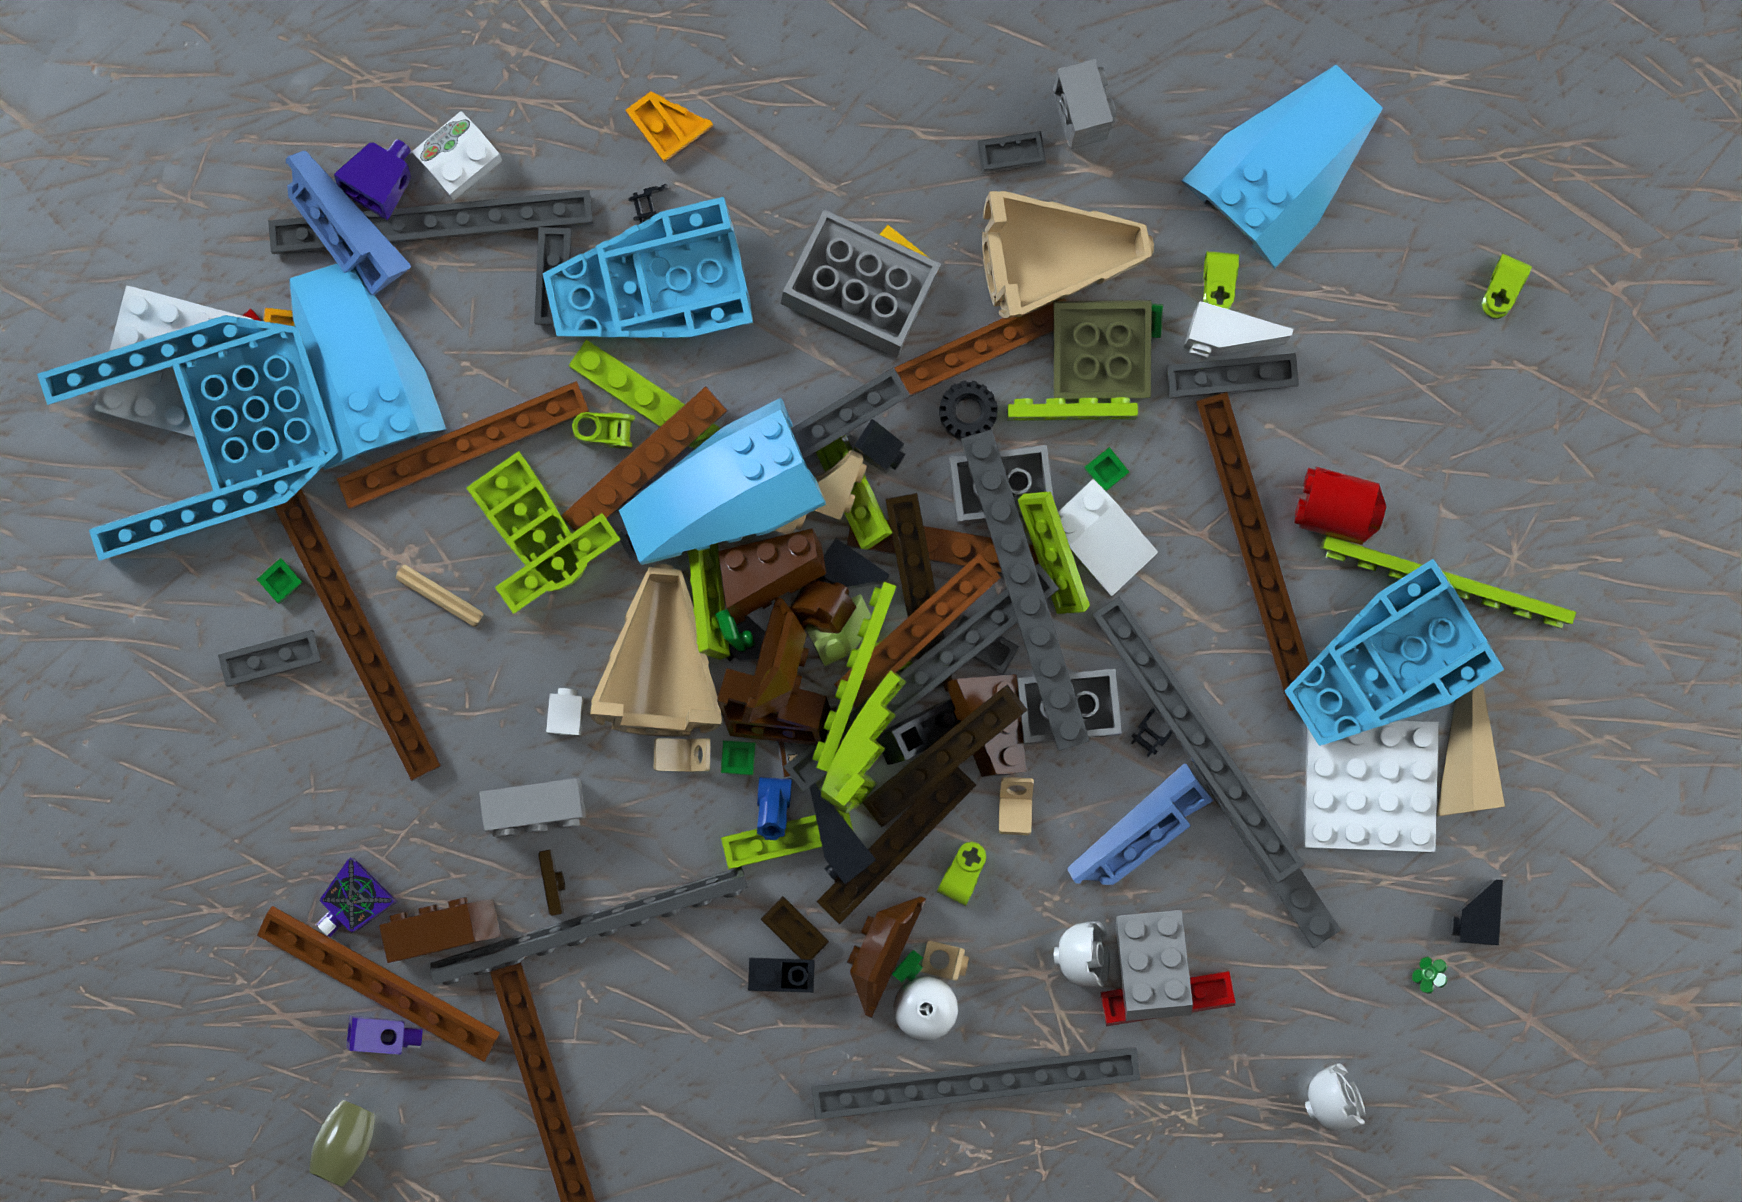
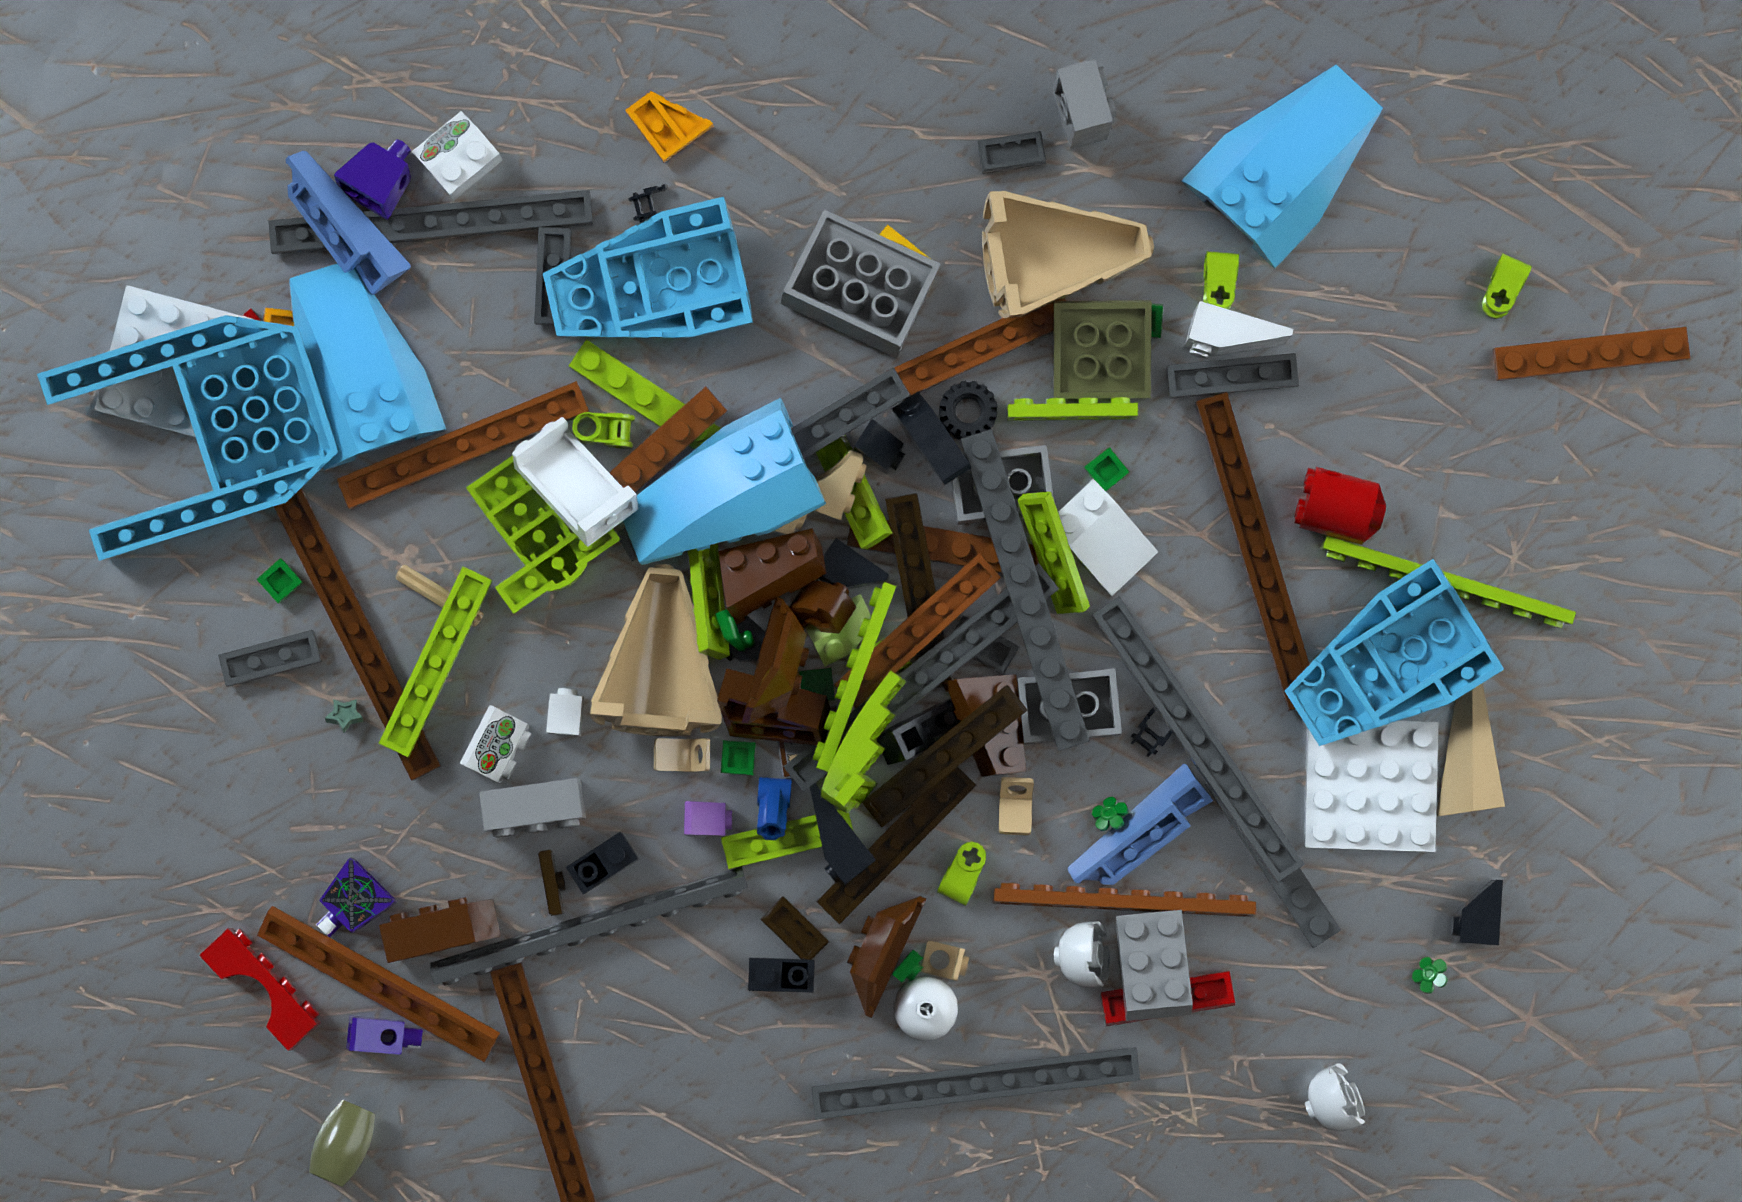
none -> red arch [199,928,321,1051]
none -> sand green piece [325,699,364,733]
none -> lime plate [379,566,493,758]
none -> slope [460,705,532,783]
none -> white panel [512,417,638,547]
none -> black slope [566,831,640,895]
none -> medium lavender slope [684,801,732,836]
none -> green plate [799,668,835,701]
none -> black slope [891,391,972,485]
none -> dark orange plate [993,883,1256,917]
none -> green plant [1092,797,1129,831]
none -> dark orange plate [1493,327,1690,381]

